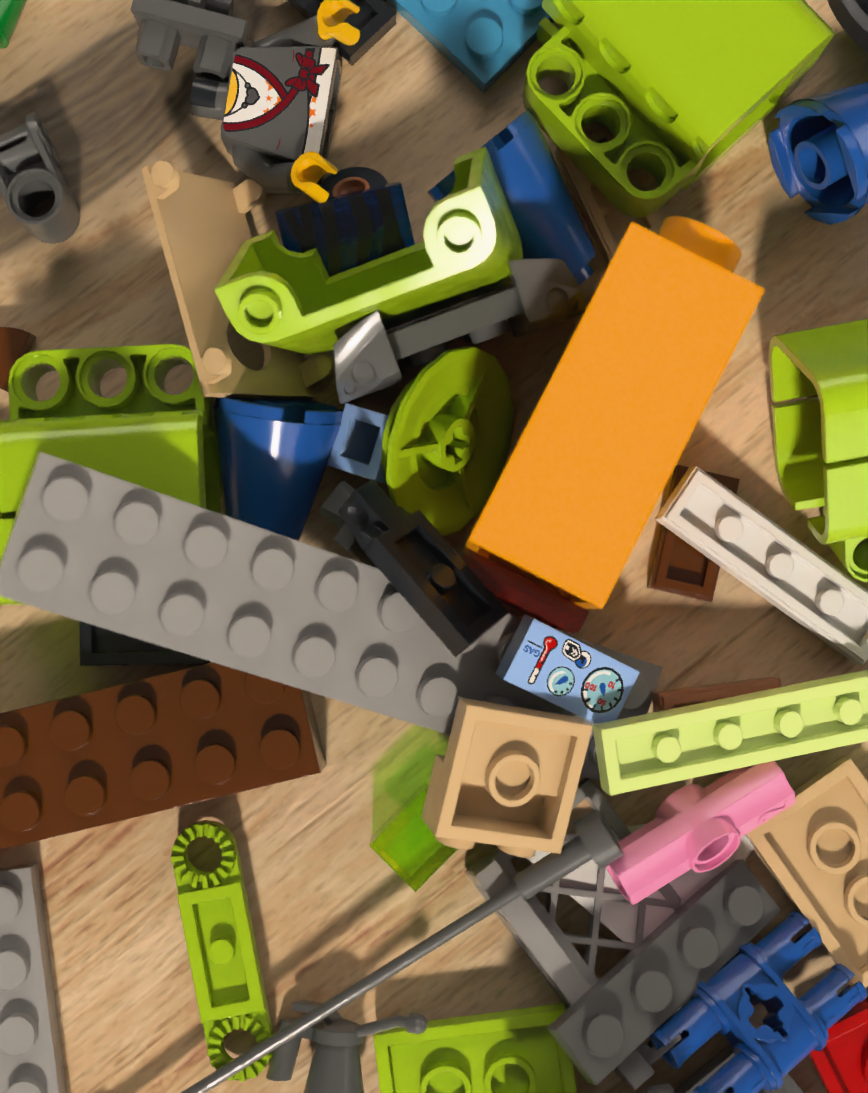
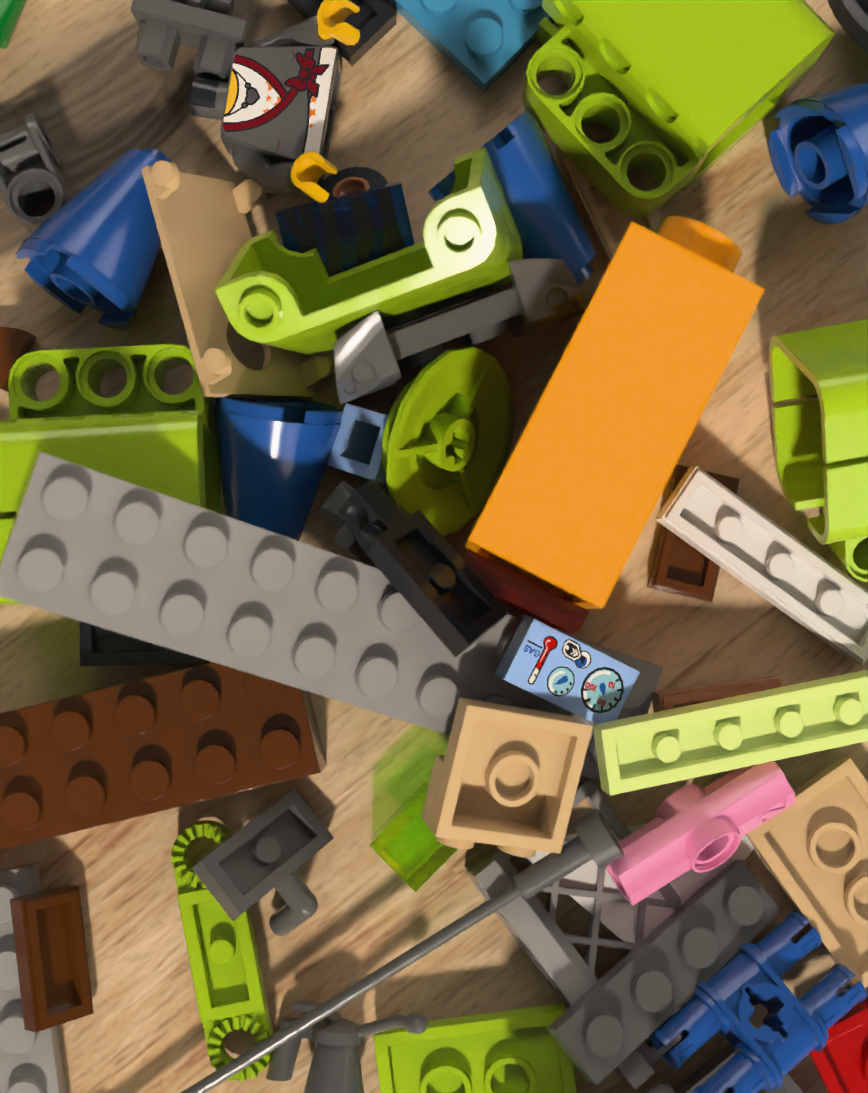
none -> reddish brown tile [10,884,94,1032]
none -> blue cone [16,147,172,330]
none -> dark grey plate [192,788,334,936]

